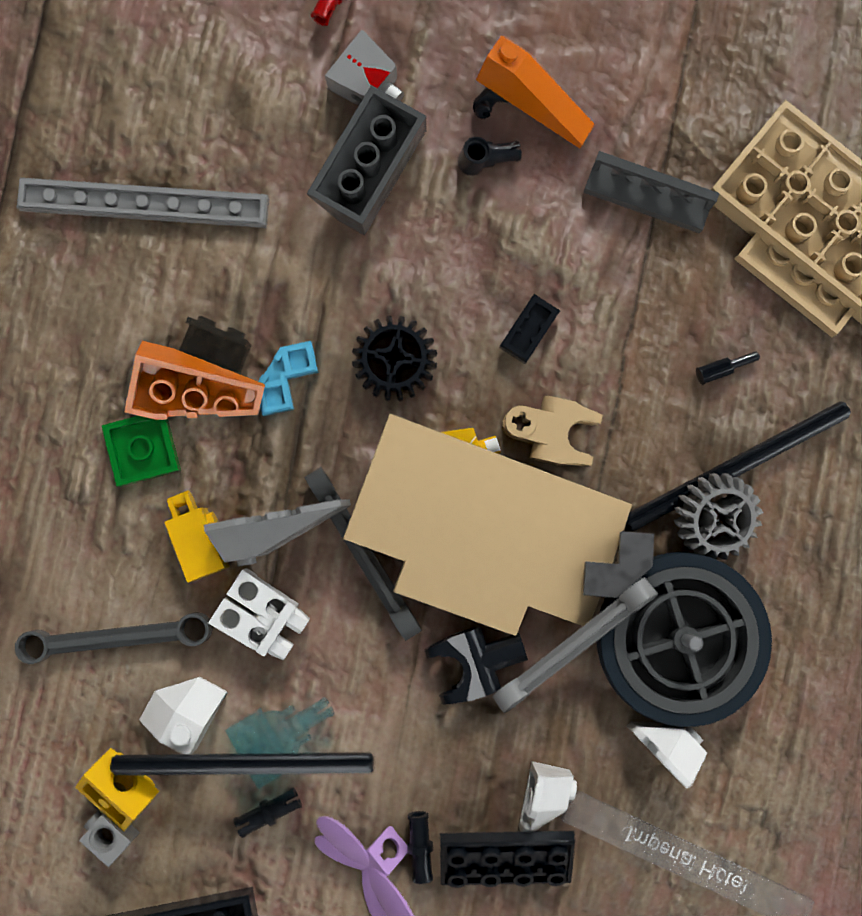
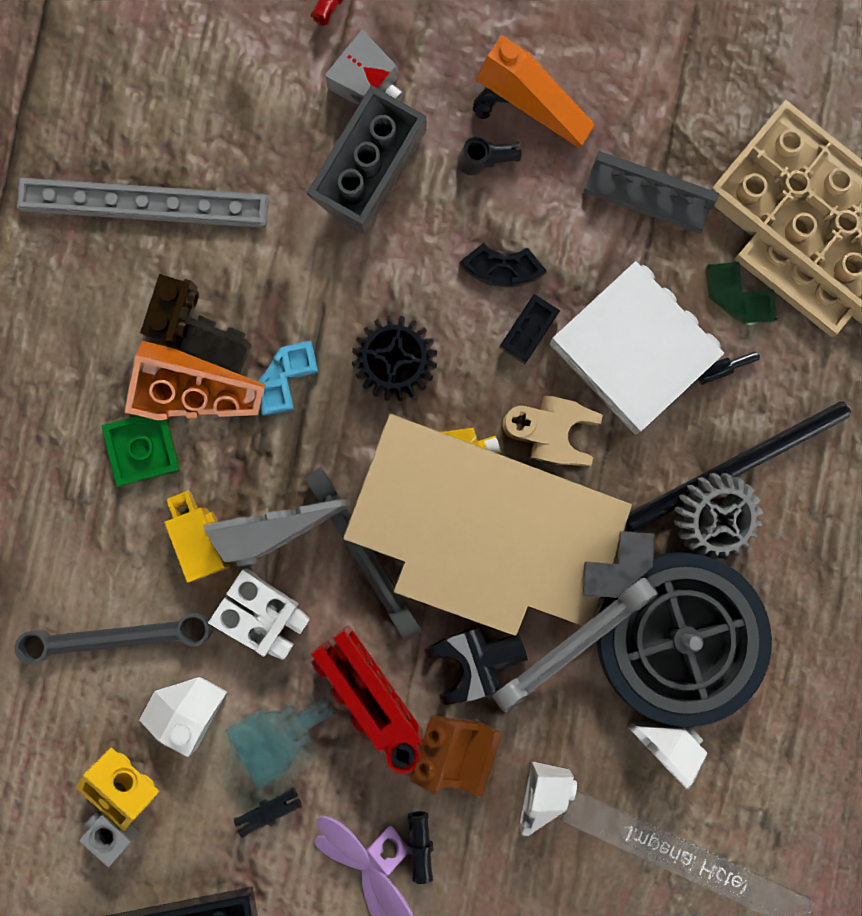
black axle [110,752,375,775] -> none
black tile [440,831,575,888] -> none
none -> dark brown bracket [140,274,199,346]
none -> red hinge [311,625,423,774]
none -> dark orange panel [410,715,503,796]
none -> black tile [459,243,547,287]
none -> white panel [549,261,724,434]
none -> clear green tile [705,262,778,325]

